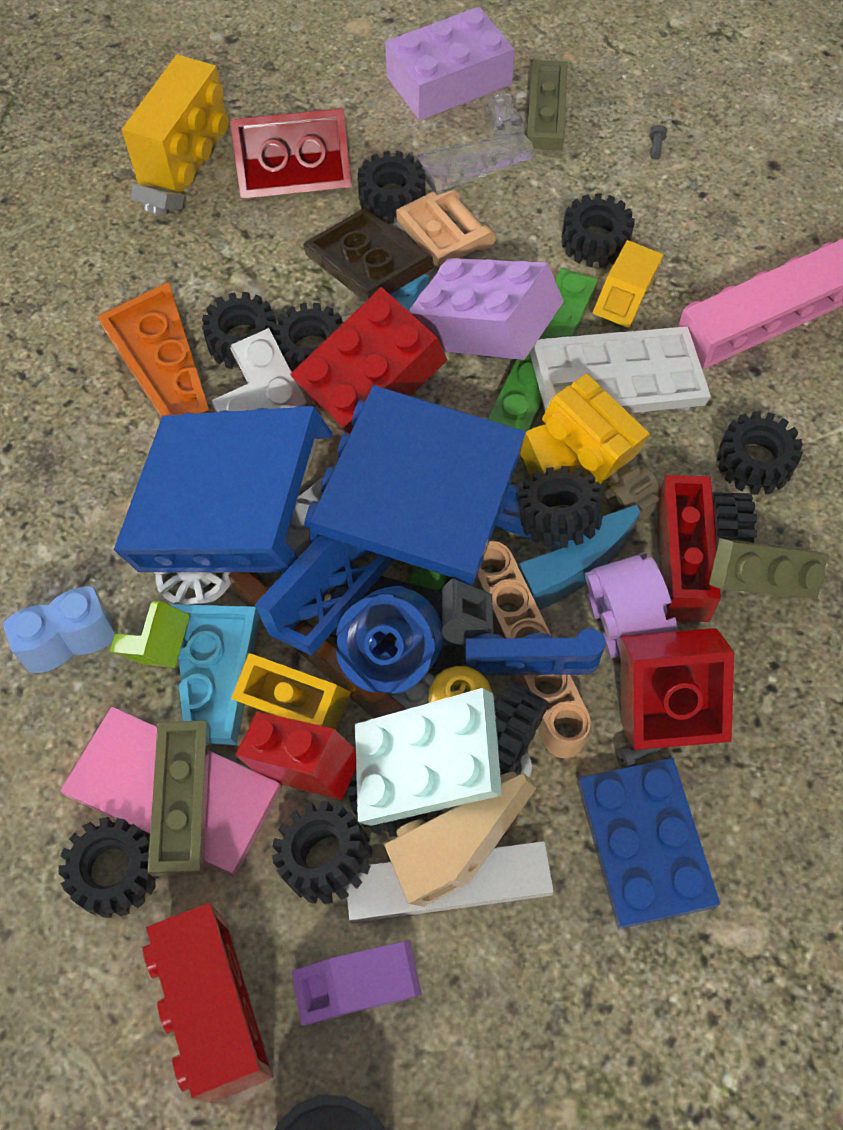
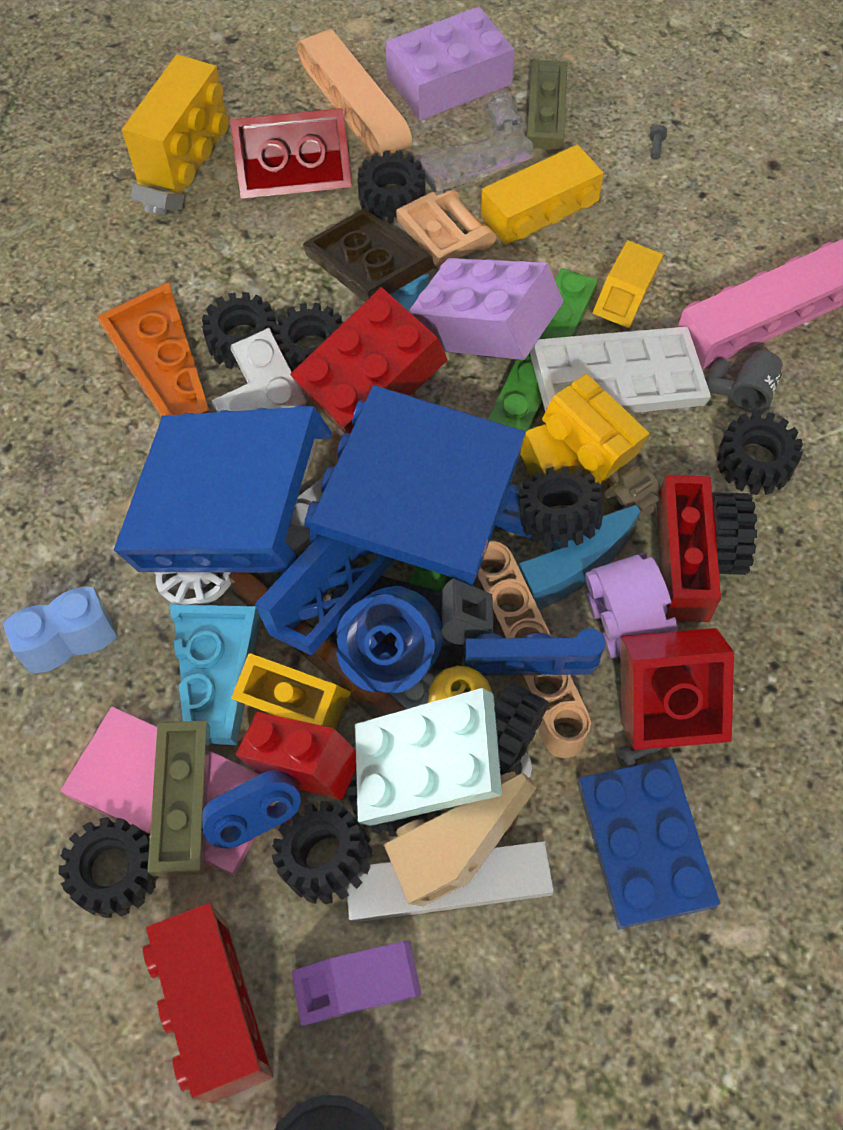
lime panel [109,601,190,668] -> none
black tyre [561,193,635,268] -> none
olive plate [709,538,828,599] -> none
none -> blue plate [202,770,301,849]
none -> light nougat beam [297,29,412,158]
none -> yellow brick [481,144,604,245]
none -> dark grey piece [705,350,783,412]

